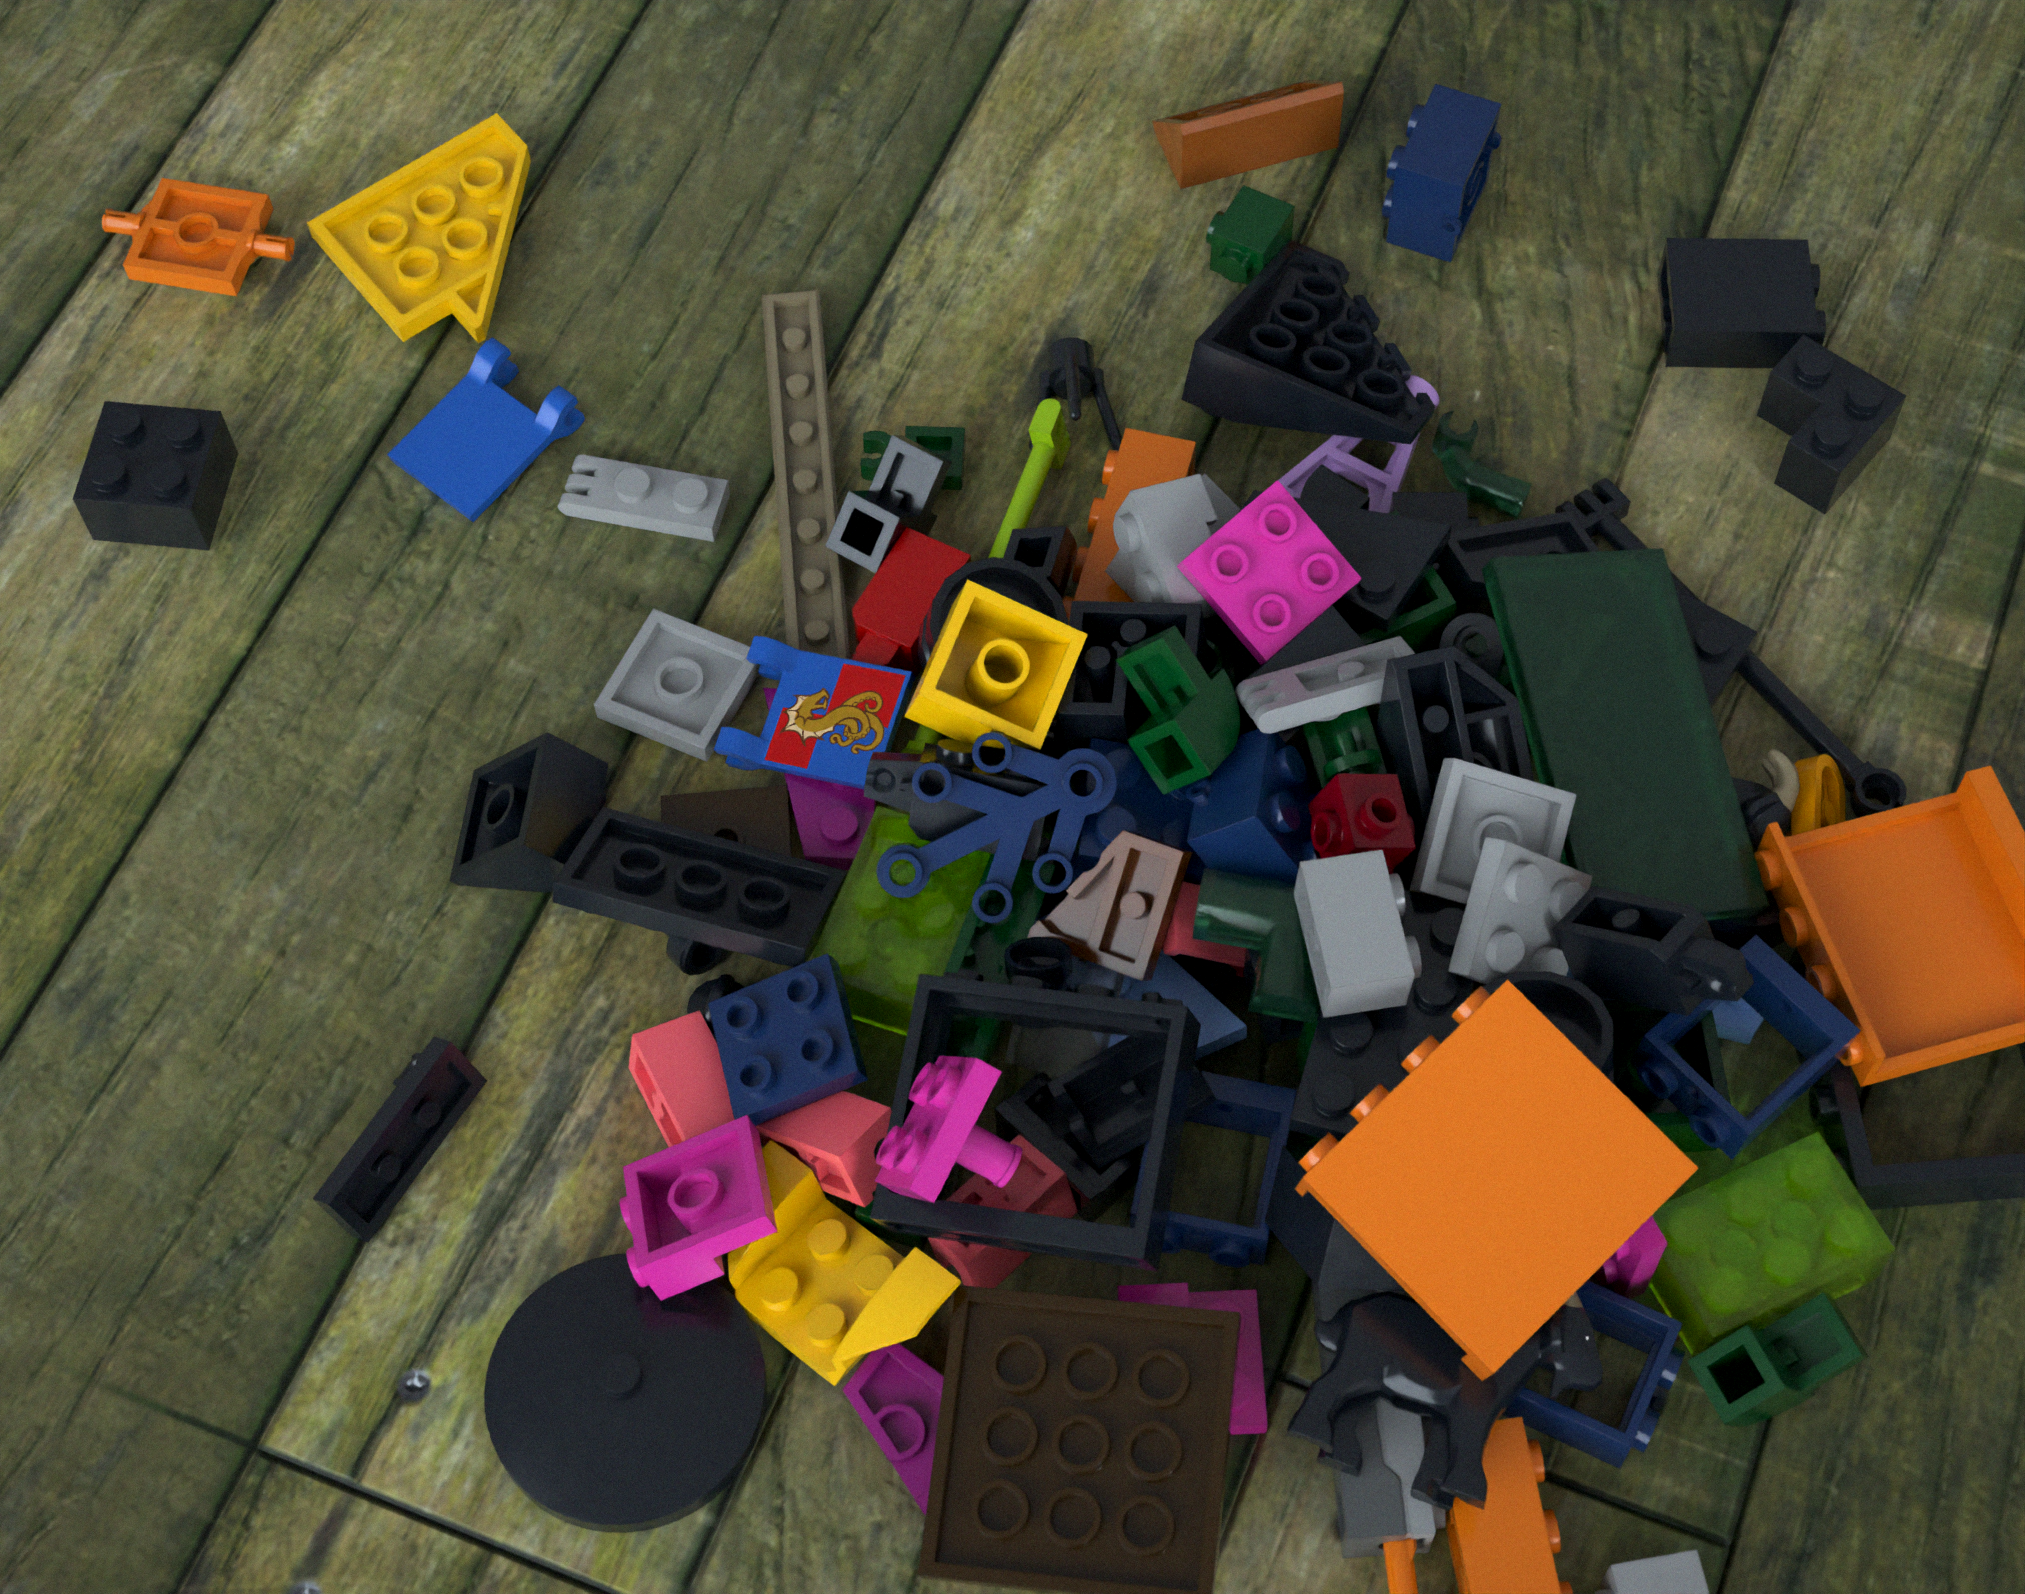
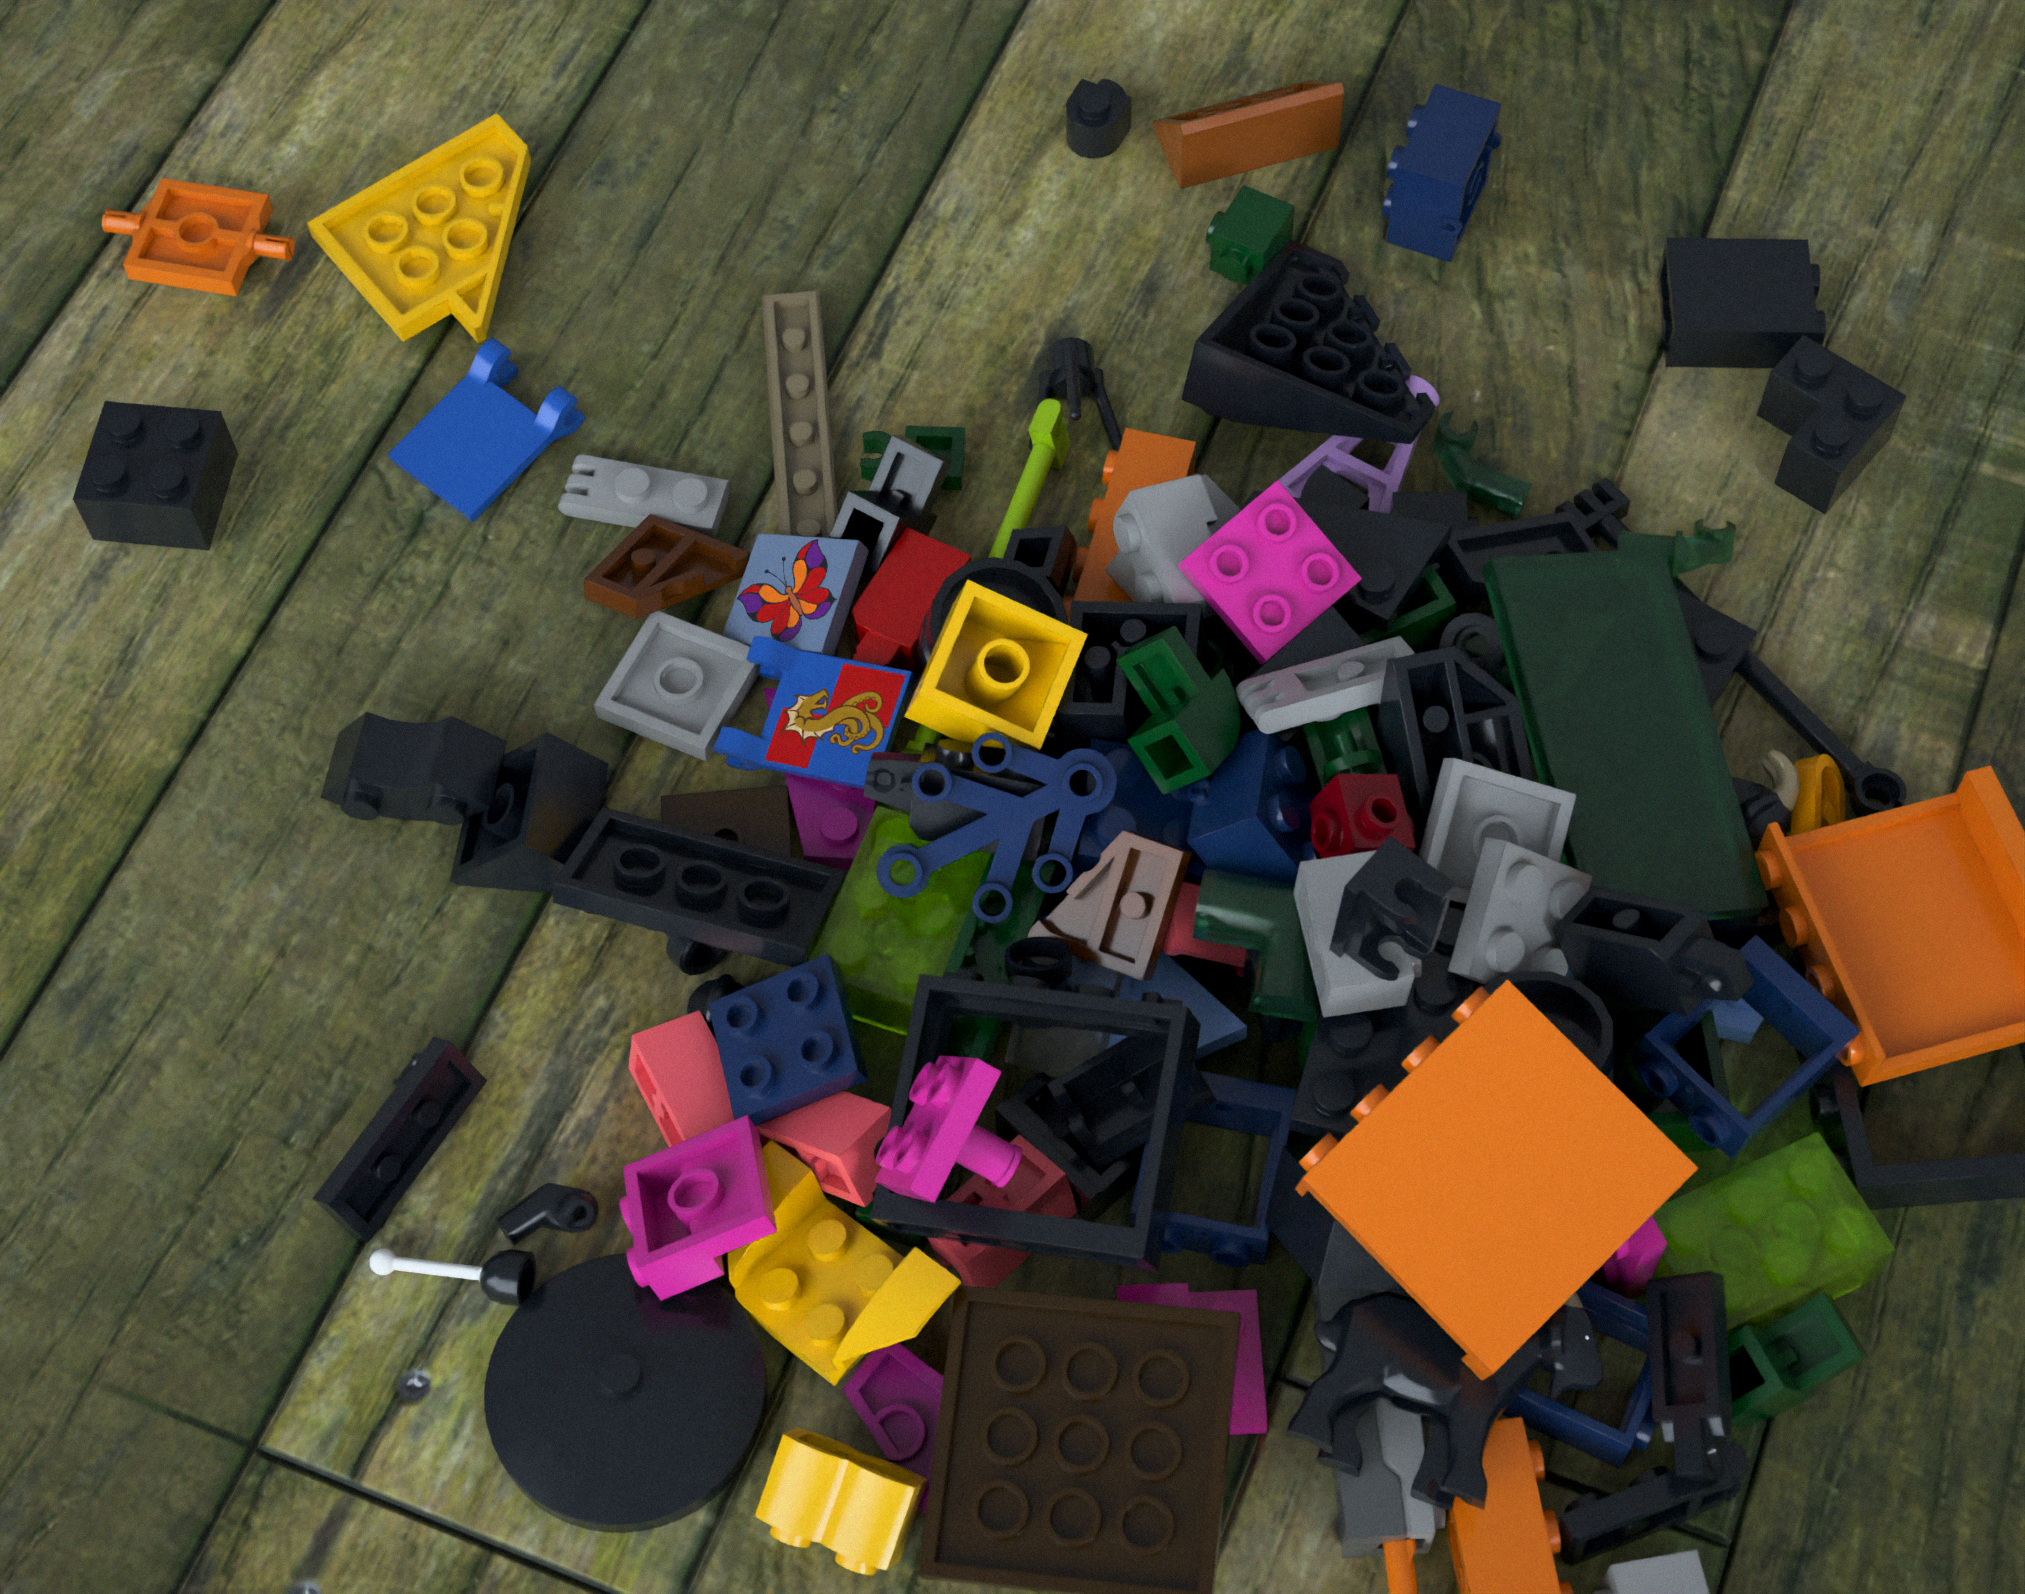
none -> black brick [320,712,507,825]
none -> hinge [369,1248,536,1307]
none -> black arm [495,1183,598,1246]
none -> reddish brown wing [584,514,750,619]
none -> sand blue tile [722,533,869,657]
none -> yellow brick [755,1427,928,1575]
none -> black plate [1066,78,1132,159]
none -> black hinge [1329,836,1455,981]
none -> black hinge [1558,1438,1750,1567]
none -> clear green piece [1616,519,1736,580]
none -> black hinge [1645,1270,1733,1481]

